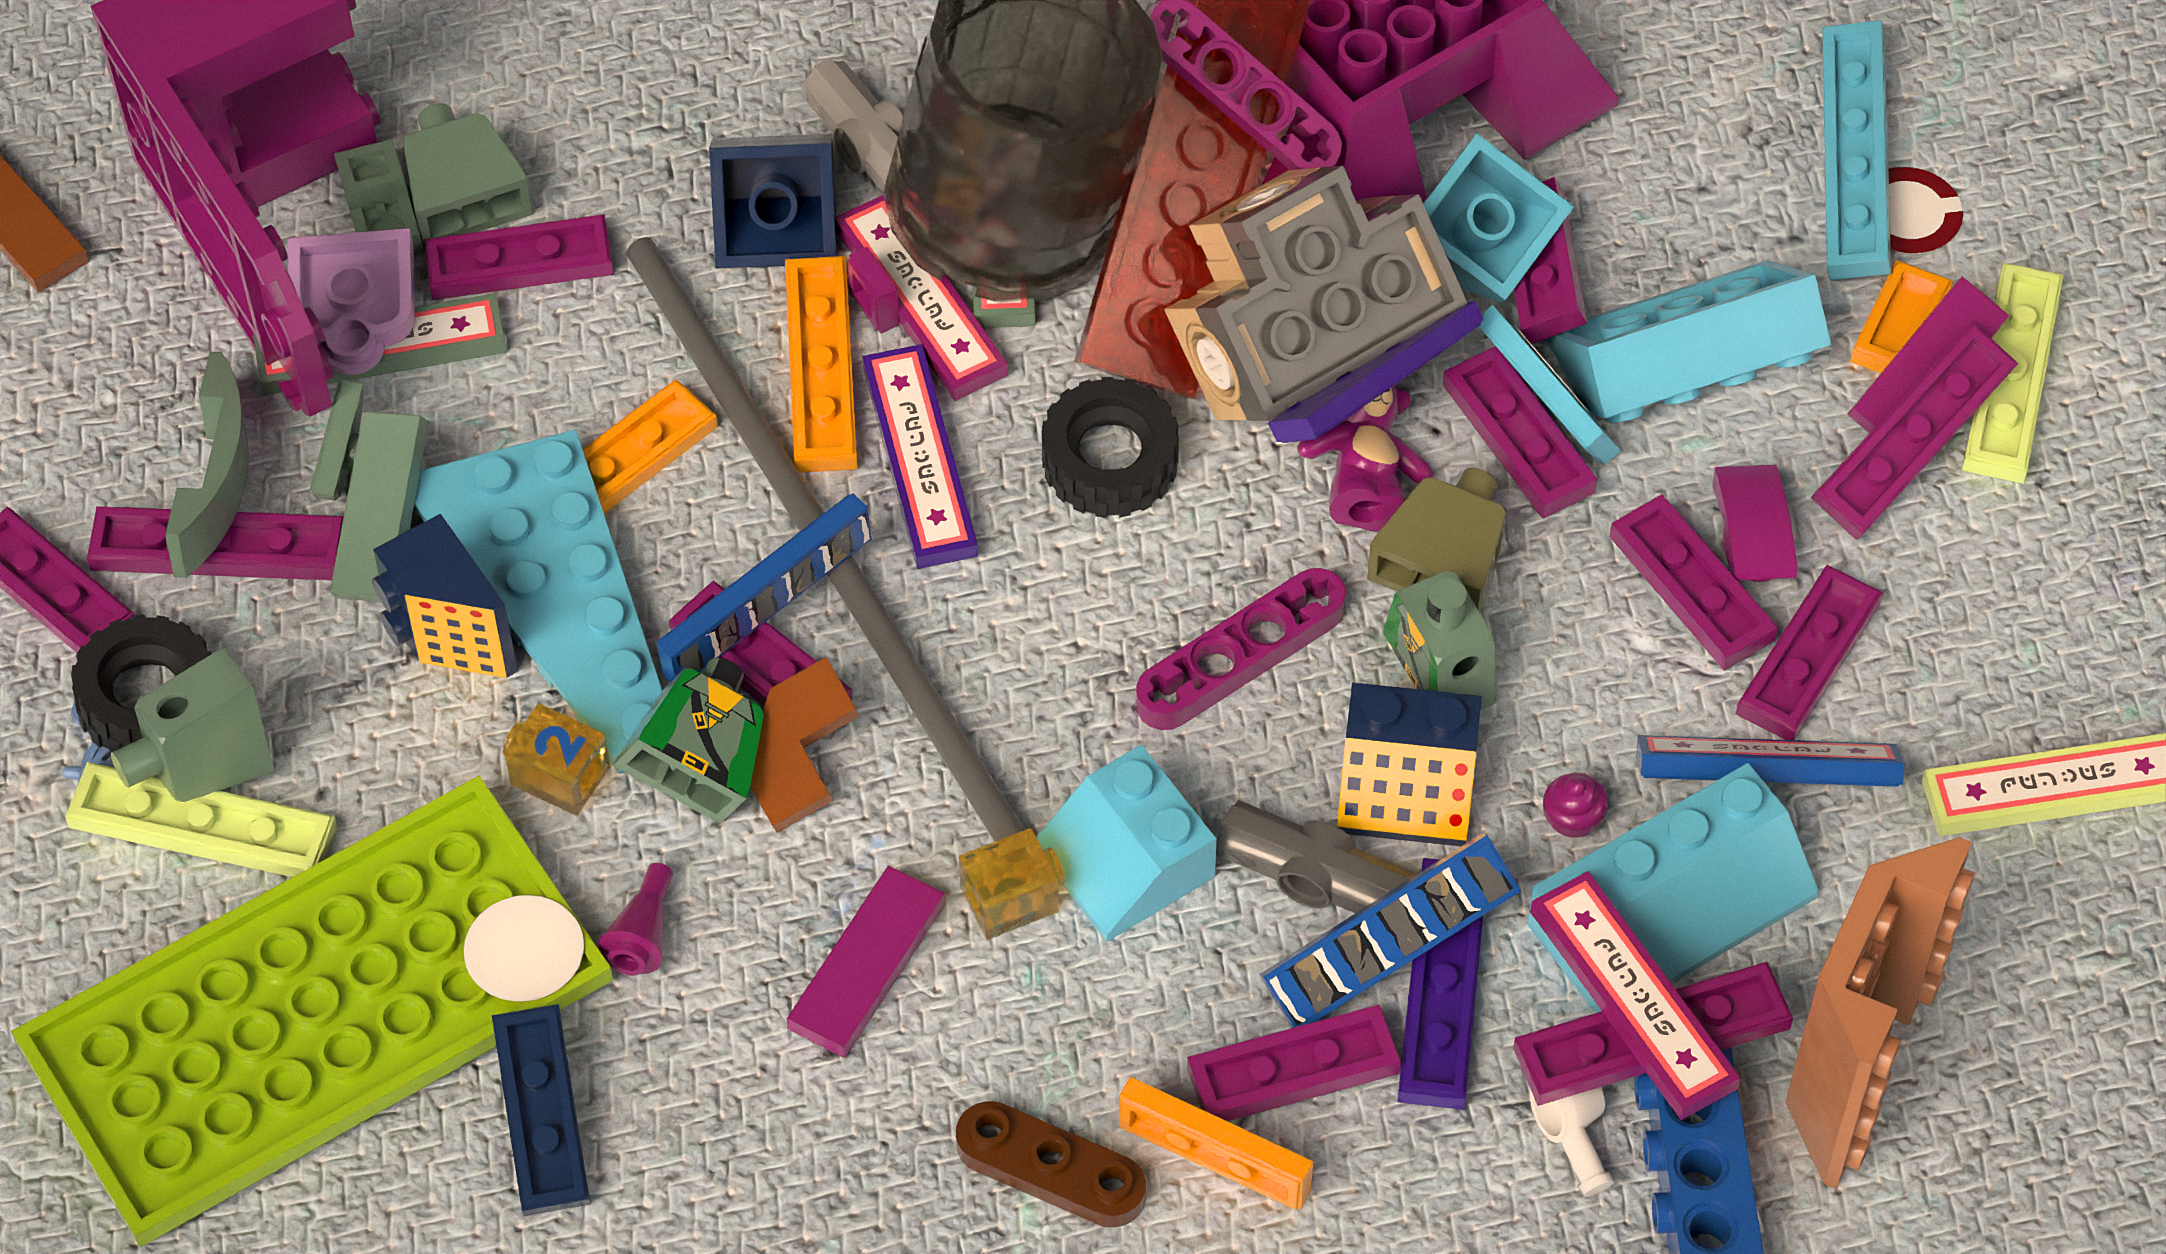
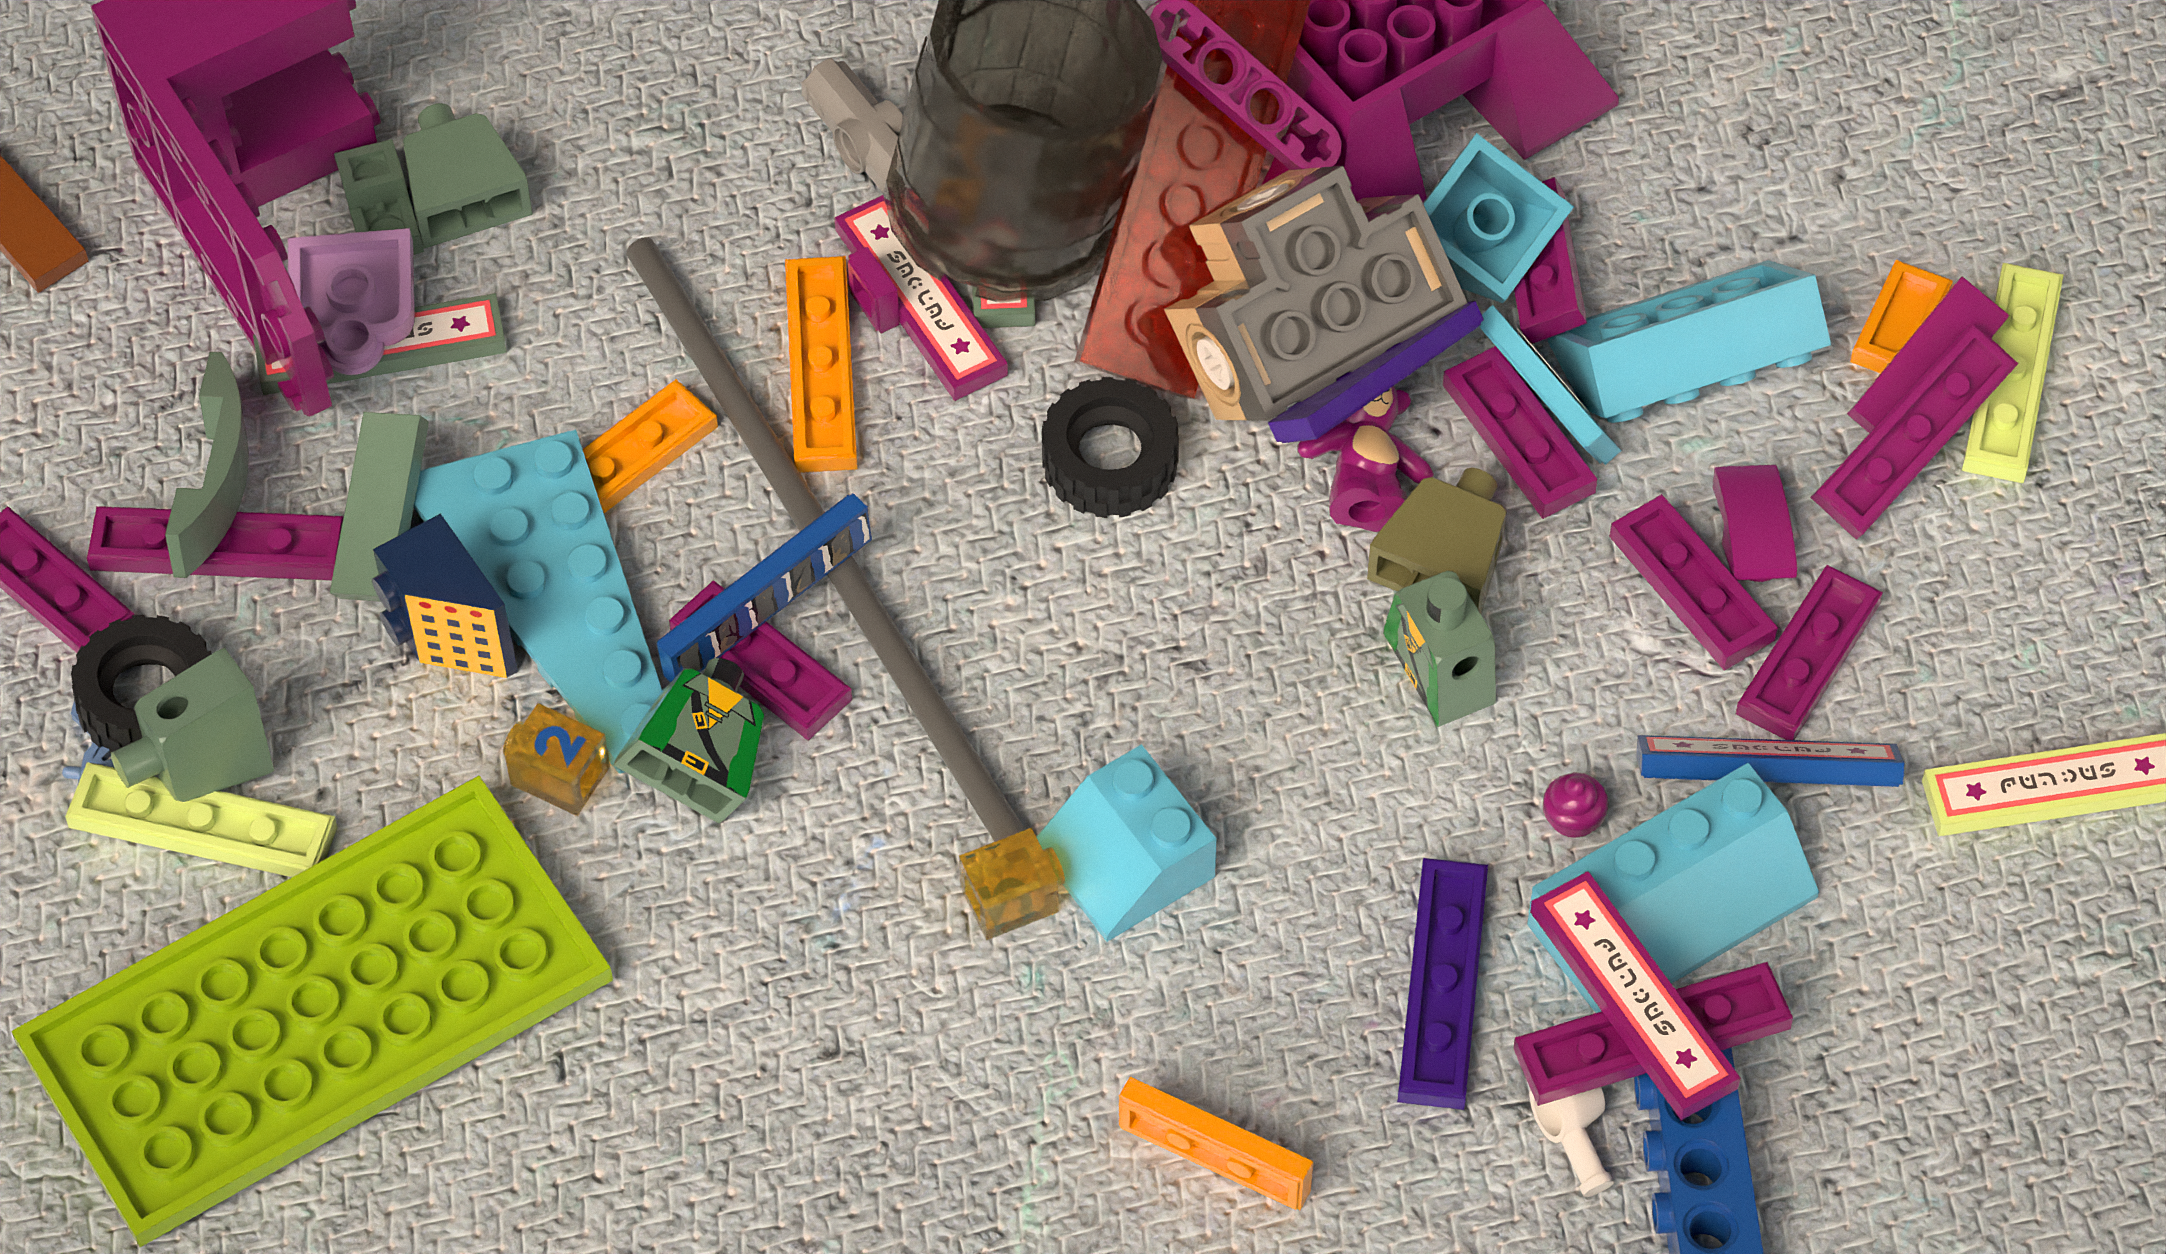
sand green plate [310,379,364,501] -> none
magenta tile [424,214,614,300] -> none
white sticker [464,895,584,1002] -> none
dark blue tile [492,1004,591,1216] -> none
magenta cone [598,863,673,976] -> none
dark blue slope [709,134,837,269] -> none
dark orange tile [750,657,860,833] -> none
magenta tile [787,865,945,1058] -> none
tile [862,344,978,569] -> none
reddish brown plate [956,1101,1146,1227] -> none
magenta beam [1136,568,1346,730] -> none
magenta plate [1187,1005,1401,1122] -> none
dark grey piece [1216,800,1417,913] -> none
tile [1259,833,1521,1028] -> none
slope [1337,682,1482,847] -> none
nougat slope [1785,837,1976,1189] -> none
medium azure plate [1822,20,1891,280] -> none
sticker [1888,167,1963,254] -> none

